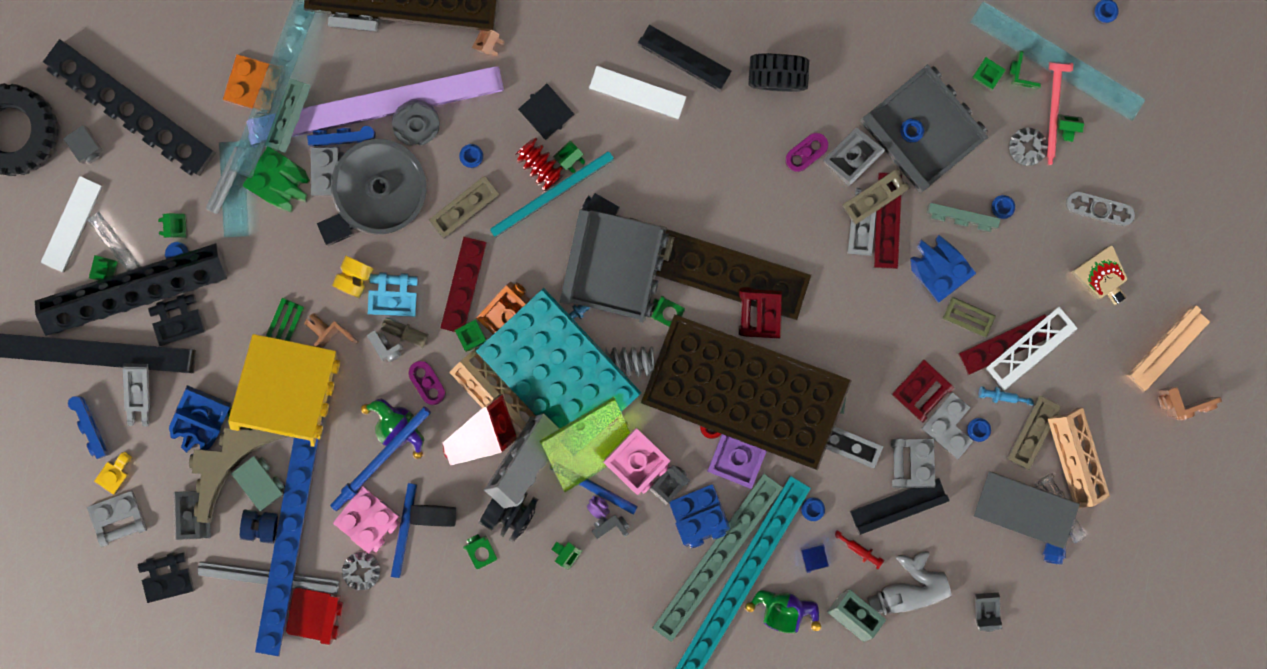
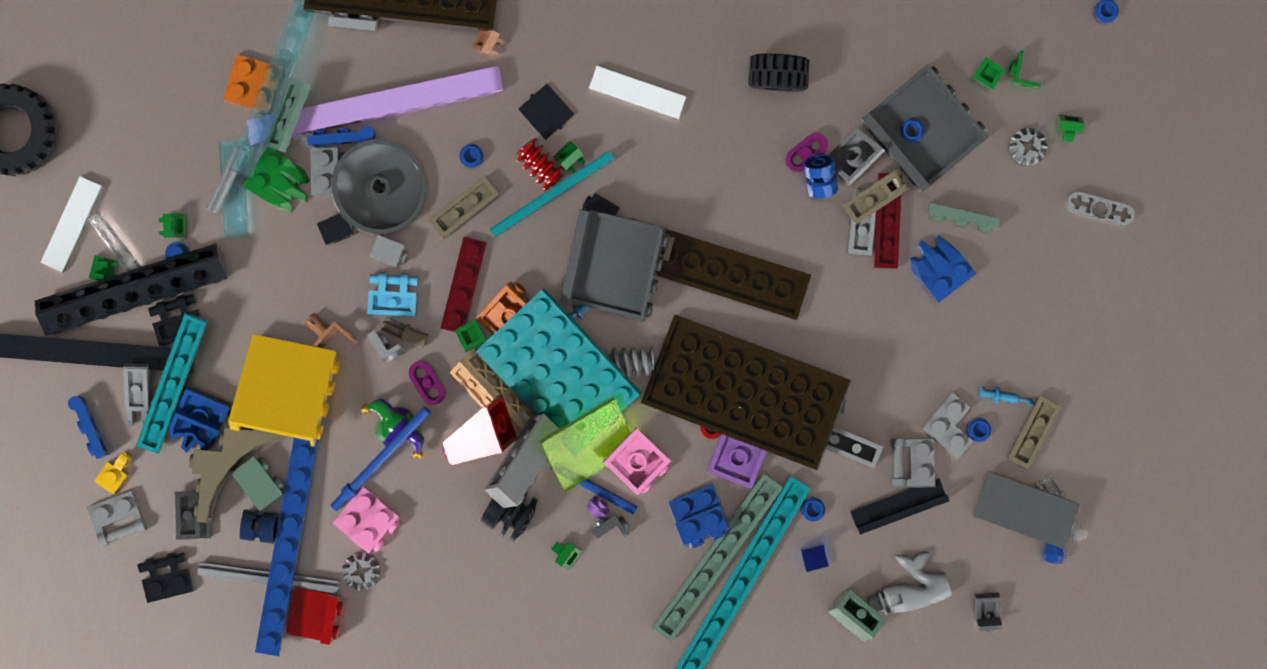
black brick [43,39,216,176] -> none
dark grey brick [63,125,103,164] -> none
green tile [266,298,305,341] -> none
yellow wheel [332,255,374,298] -> none
blue bar [391,483,417,578] -> none
dark grey tile [392,100,440,146] -> none
black tyre [410,505,456,527] -> none
green bracket [463,534,497,569] -> none
black fence [638,24,732,92] -> none
dark grey bracket [649,465,690,505] -> none
green bracket [651,296,685,327] -> none
dark red plate [738,287,782,339] -> none
green piece [745,590,821,633] -> none
red piece [835,530,885,569] -> none
dark red plate [891,359,955,423] -> none
olive tile [942,297,996,338] -> none
dark red plate [958,314,1055,375] -> none
clear light blue plate [970,1,1145,121] -> none
white fence [986,307,1078,392] -> none
blue plate [991,195,1015,219] -> none
coral piece [1047,62,1074,165] -> none
light nougat fence [1048,407,1110,508] -> none
tan torso [1071,245,1128,305] -> none
light nougat fence [1127,305,1210,391] -> none
nougat bracket [1158,387,1222,420] -> none
none -> teal tile [136,312,208,454]
none -> light grey brick [369,235,408,268]
none -> blue wheel [804,154,838,198]

